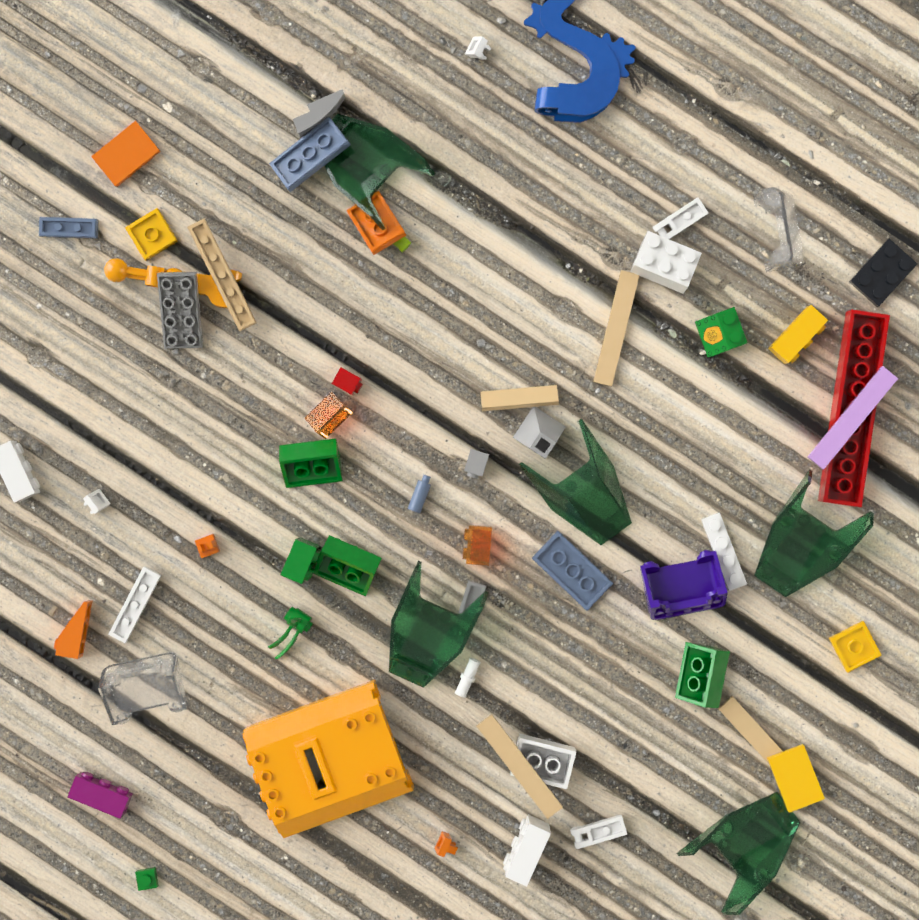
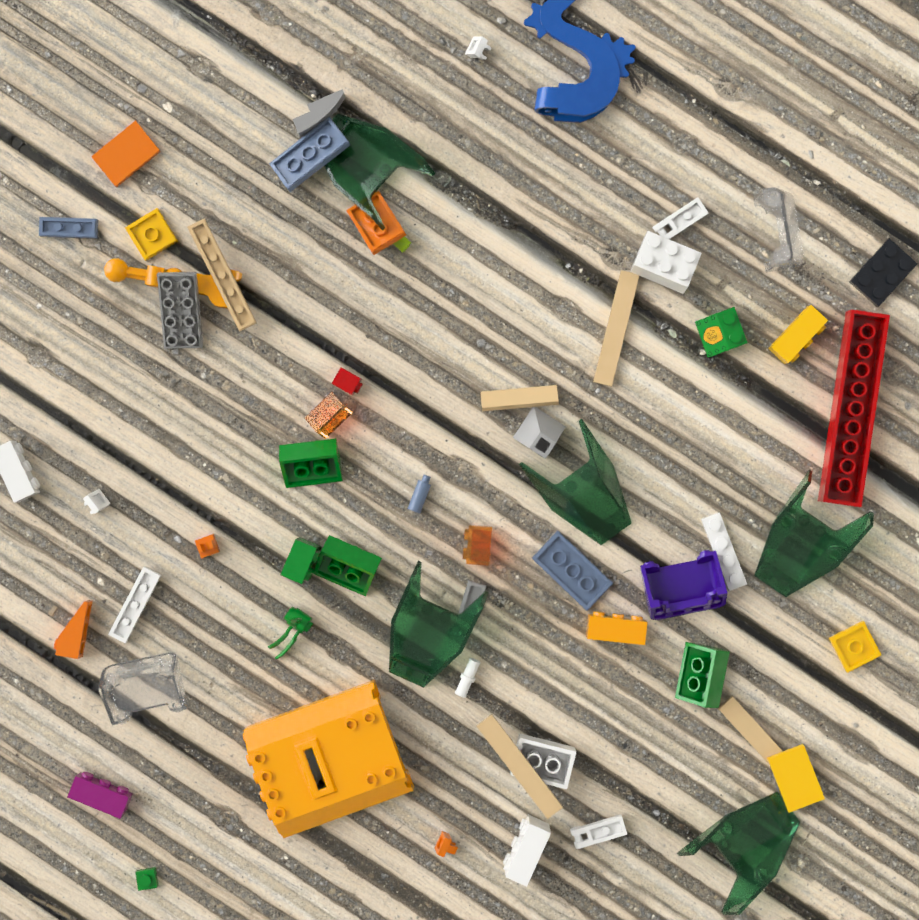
light grey brick [464,449,489,479] -> none
lavender tile [807,366,898,469] -> none
none -> light orange brick [586,611,648,645]

